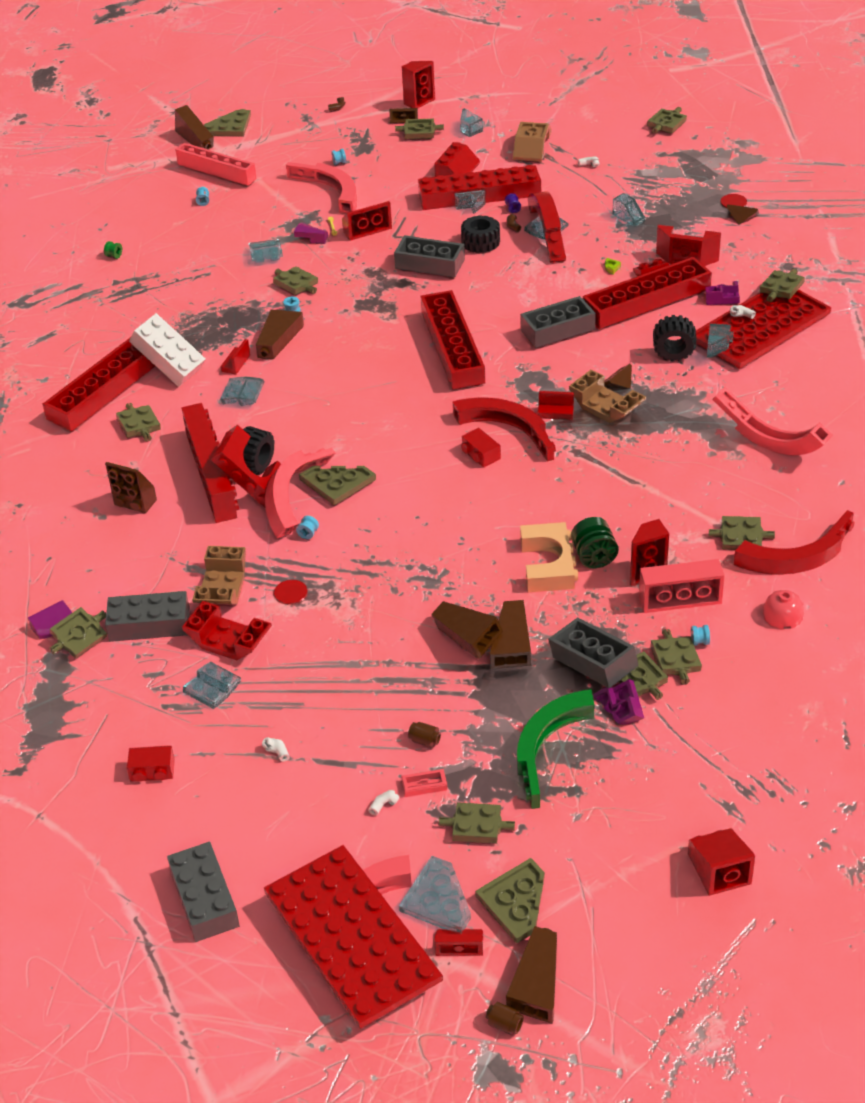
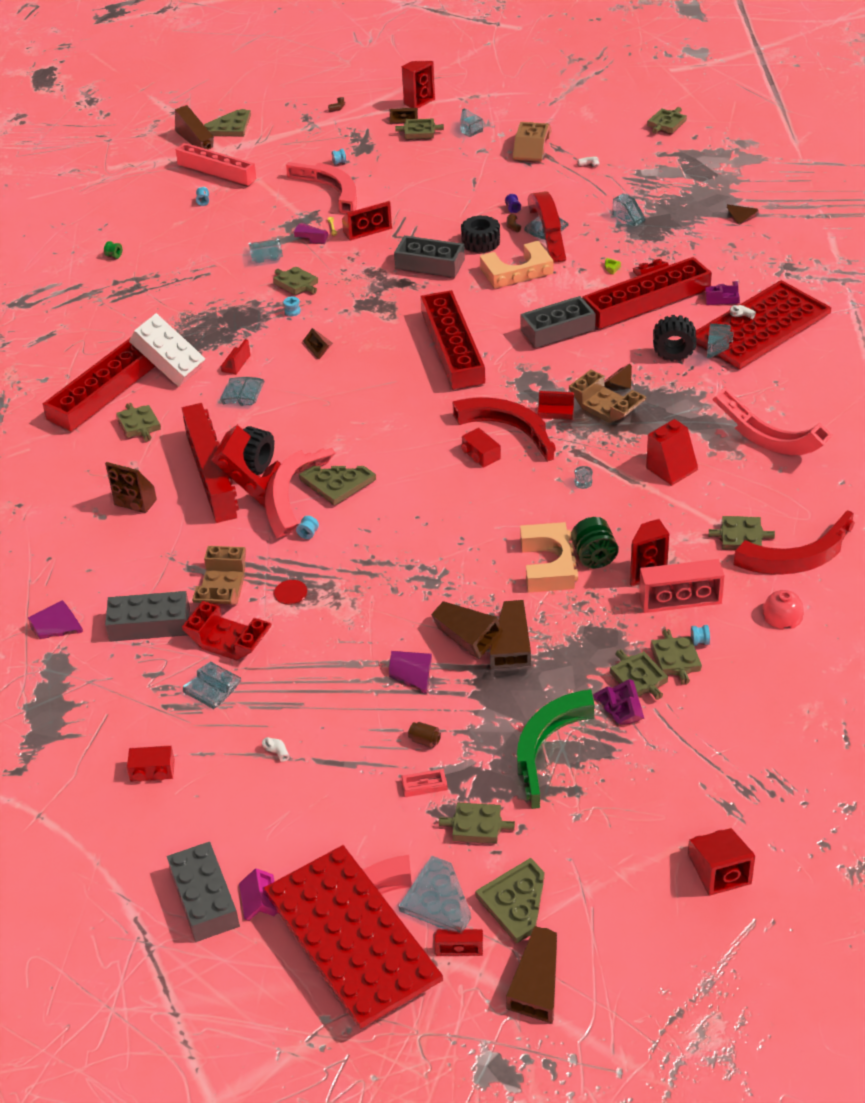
olive plate [49,607,107,659] -> none
reddish brown slope [256,309,304,359] -> none
white arm [368,790,399,816] -> none
red brick [418,165,541,210] -> none
red slope [434,142,480,177] -> none
clear light blue slope [455,190,485,214] -> none
reddish brown brick [485,1002,524,1034] -> none
dark grey brick [548,617,639,688] -> none
red slope [656,225,721,266] -> none
red piece [720,194,747,208] -> none
olive plate [760,268,805,302] -> none
none -> dark pink panel [239,868,278,921]
none -> reddish brown slope [303,328,333,359]
none -> magenta slope [389,651,432,694]
none -> light nougat arch [480,241,553,289]
none -> clear light blue wheel [574,466,593,489]
none -> red slope [646,419,698,486]

